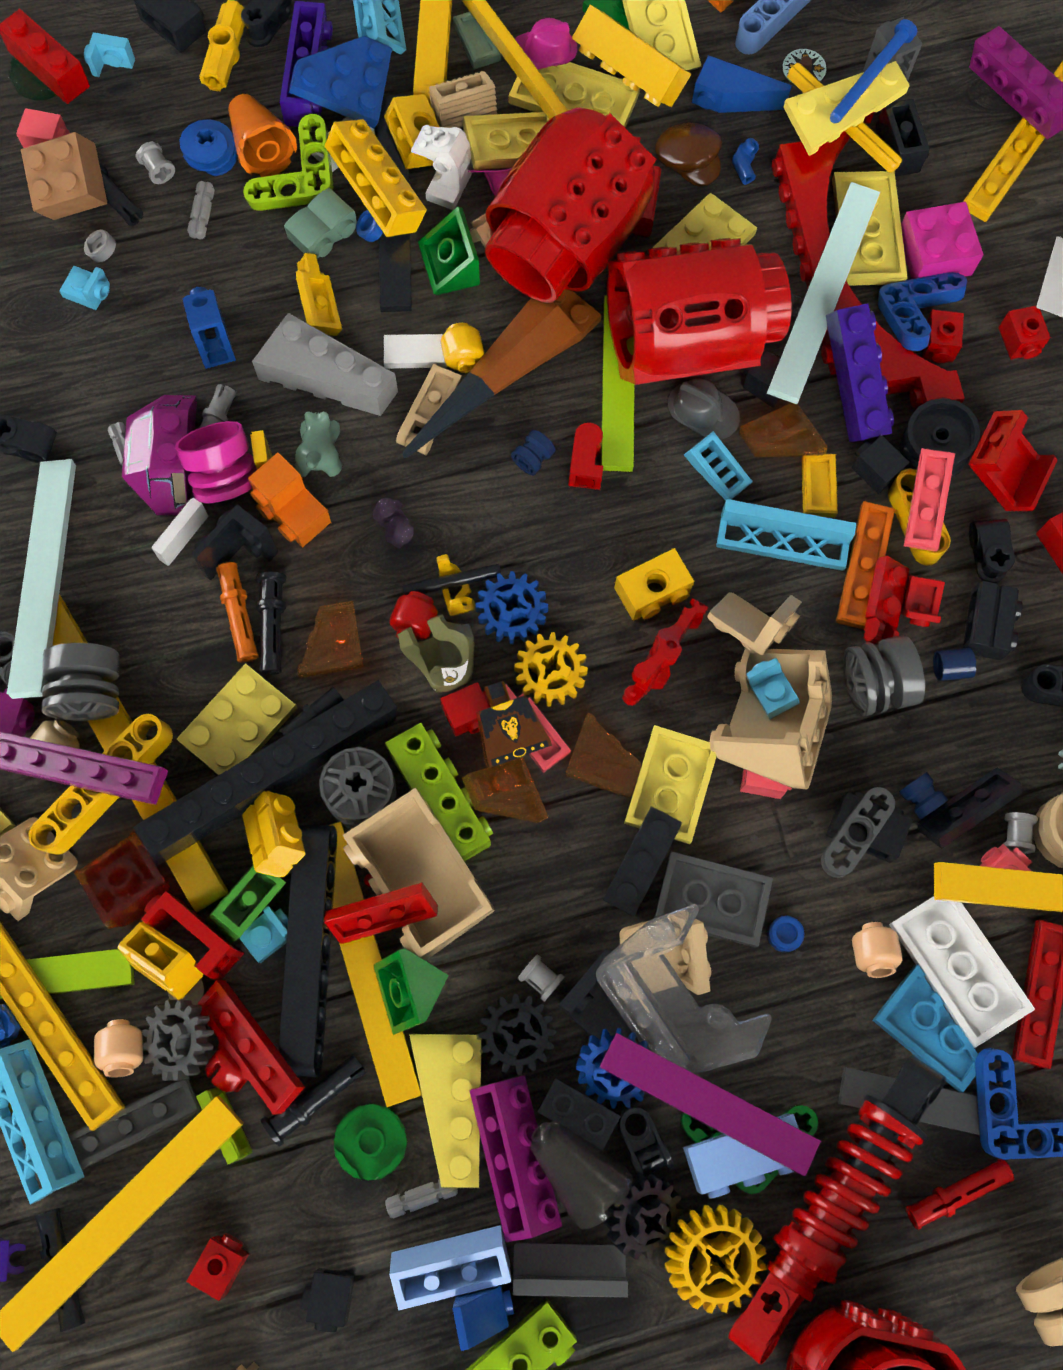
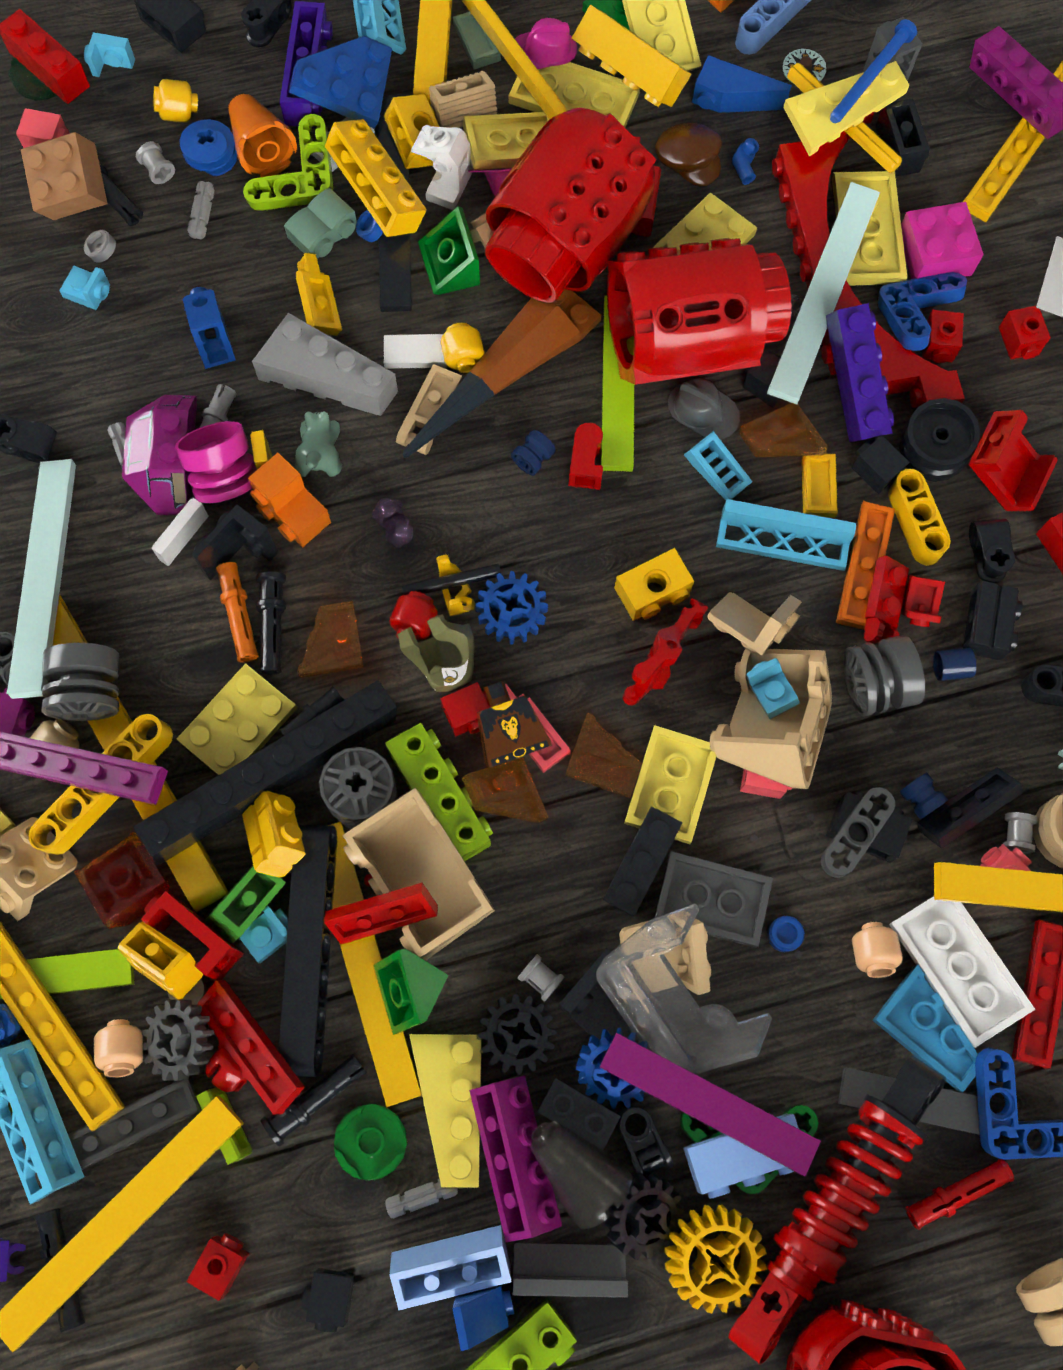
yellow piece [199,0,245,92] -> none
yellow gear [514,632,588,707] -> none
coral tile [903,448,955,552] -> none
none -> yellow head [153,79,198,123]

